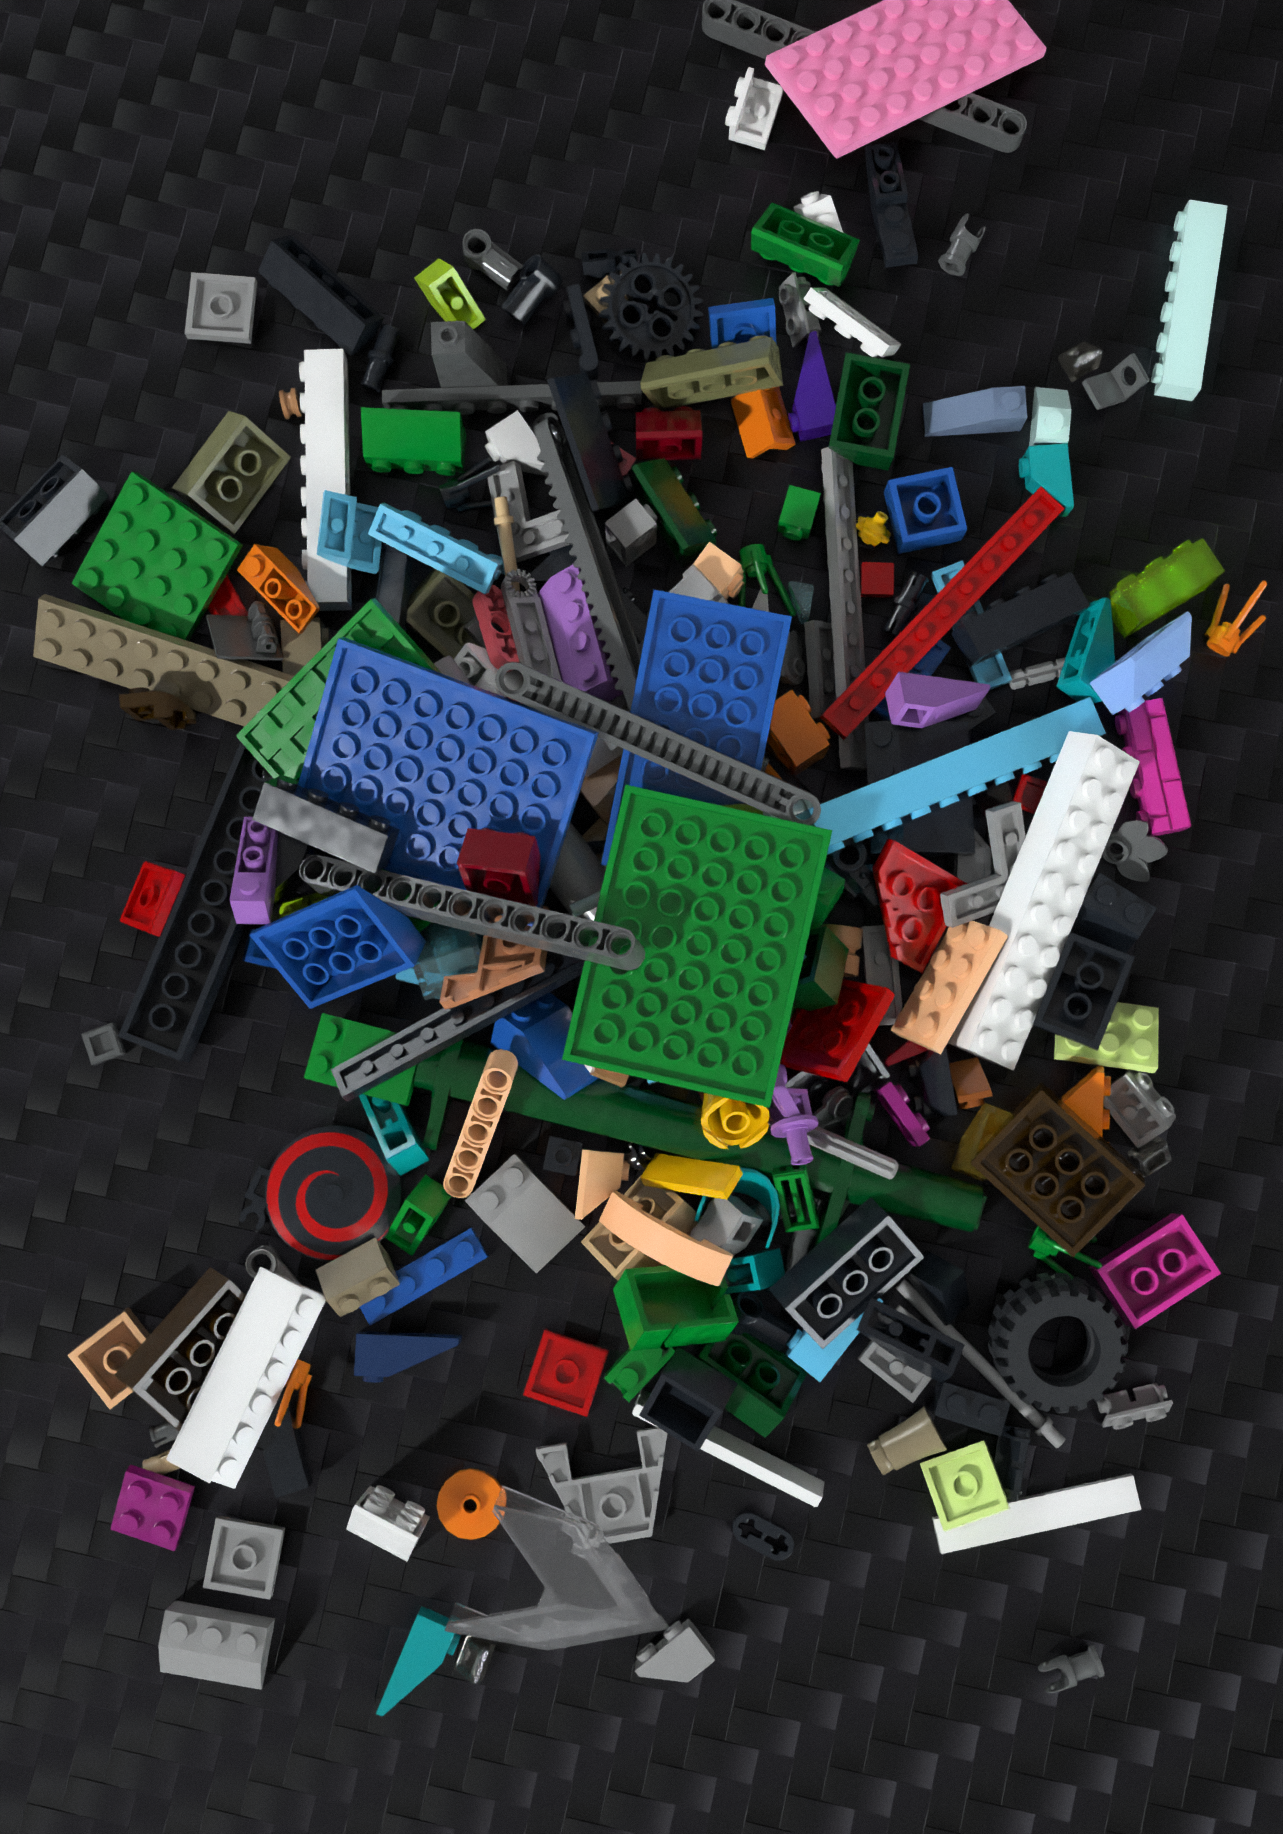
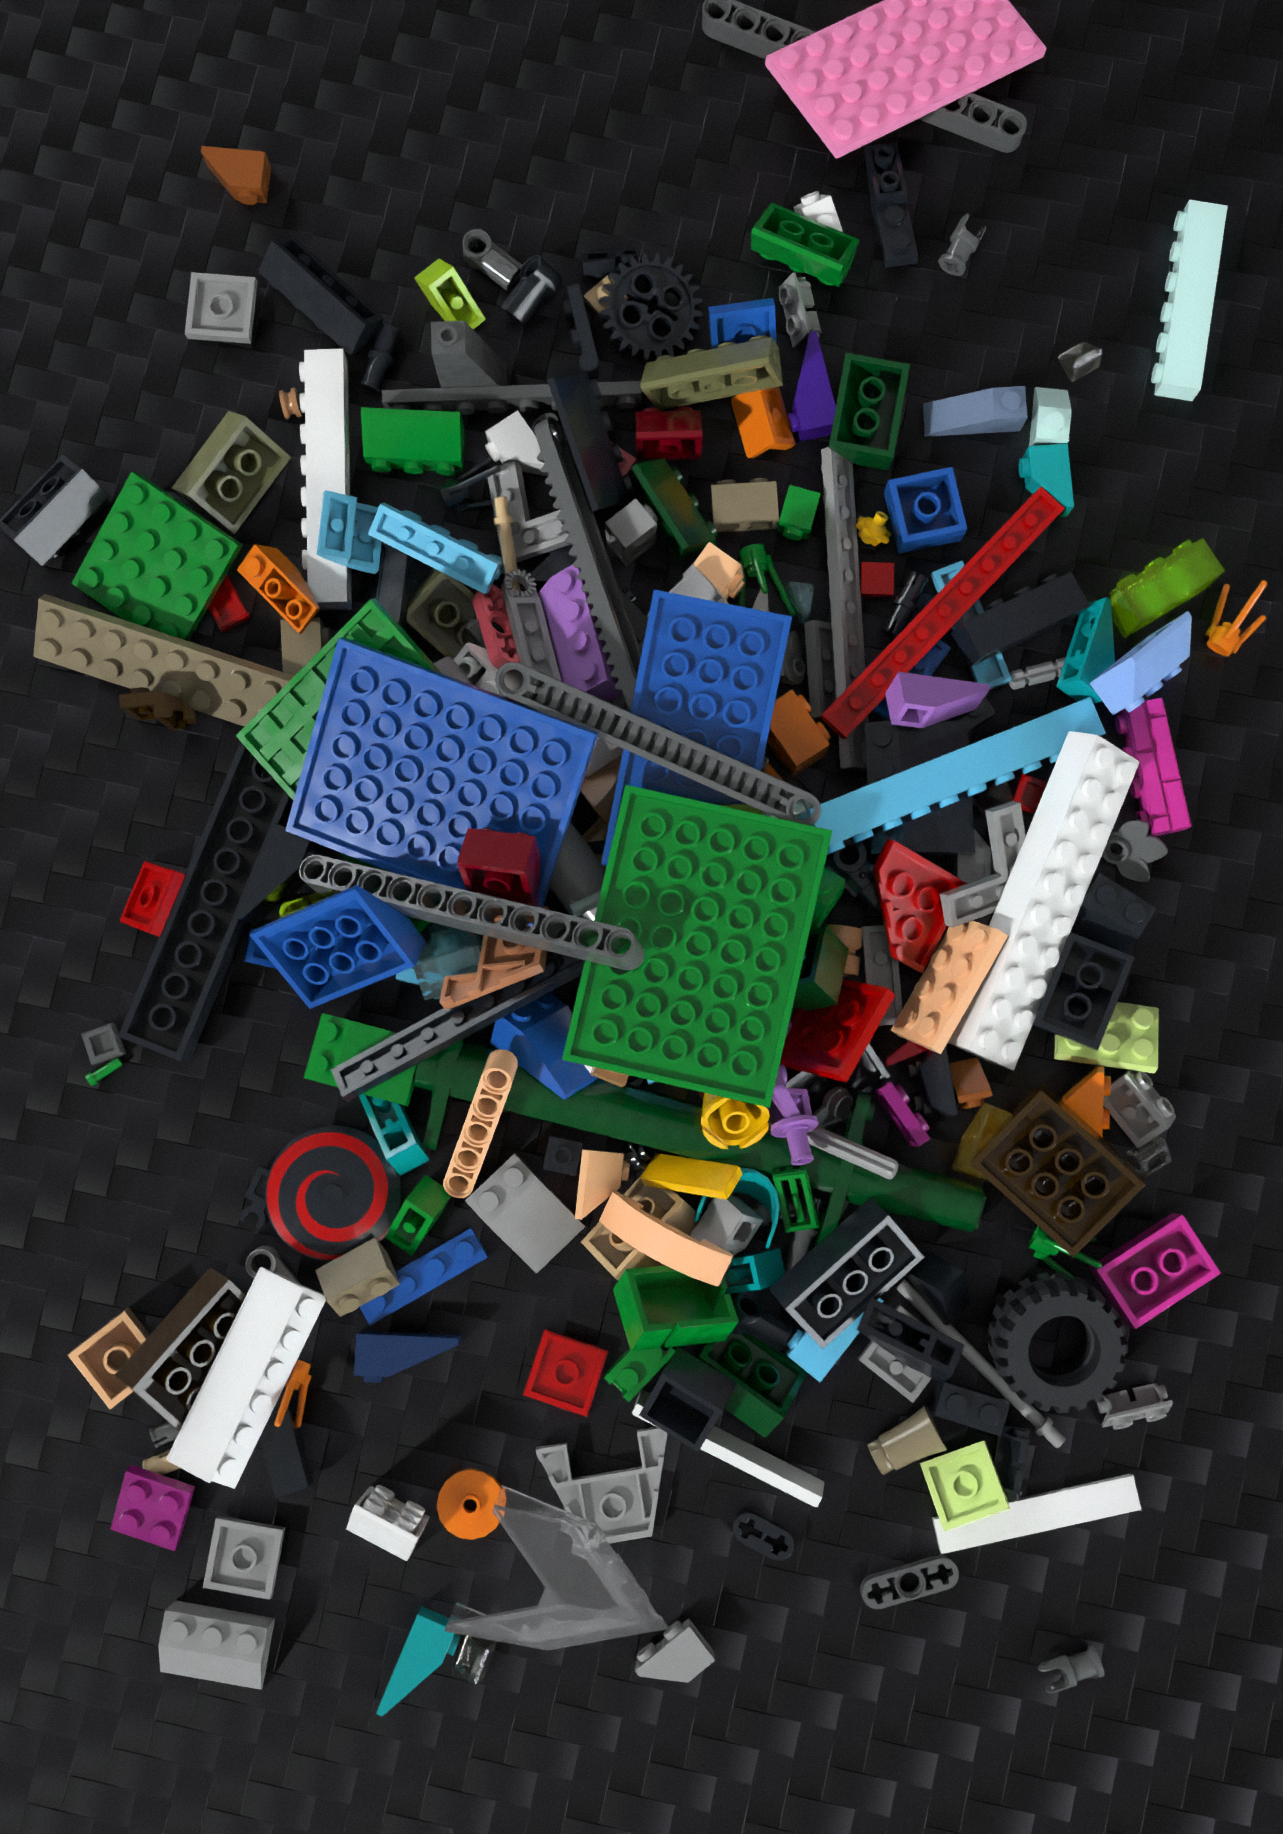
dark grey hinge [206,601,283,661] -> none
medium lavender slope [230,817,278,924] -> none
brick [252,775,400,873] -> none
white bracket [725,67,784,150] -> none
white plate [804,288,901,358] -> none
dark grey bracket [1082,353,1149,410] -> none
none -> green piece [85,1057,123,1086]
none -> dark orange slope [201,146,271,205]
none -> dark tan brick [710,478,779,533]
none -> dark grey beam [860,1555,959,1609]

